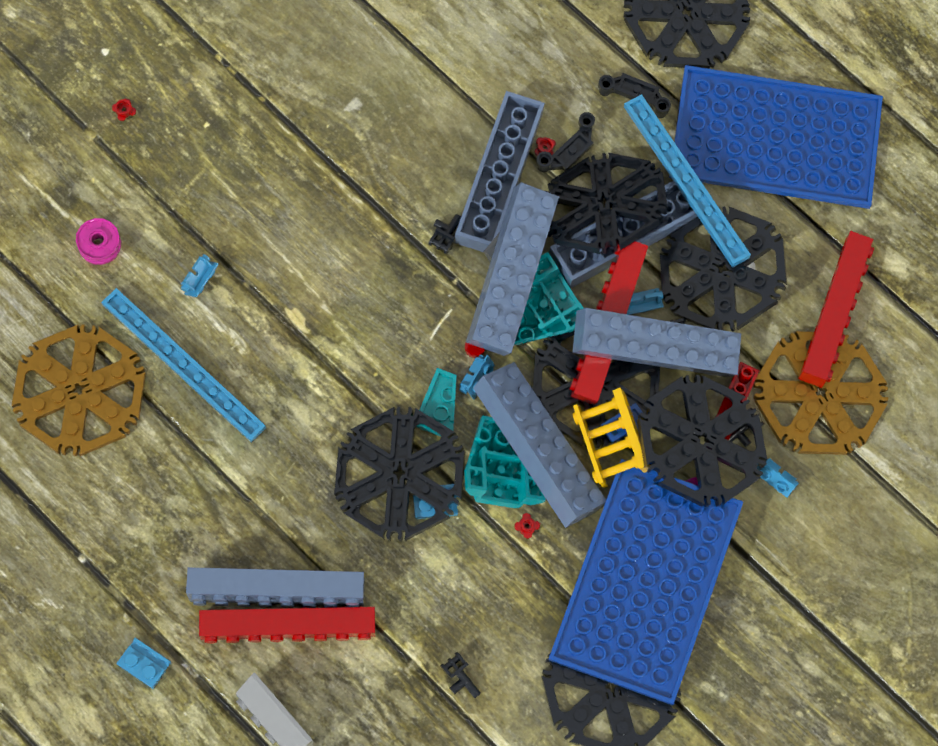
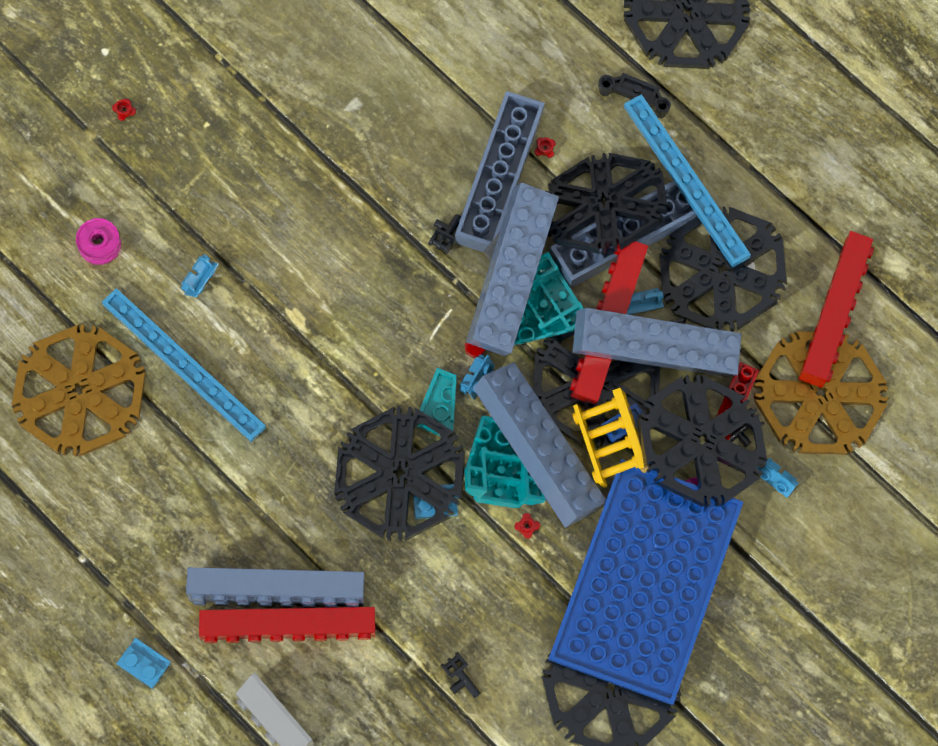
black plate [536,112,595,173] -> none
blue plate [669,65,883,209] -> none

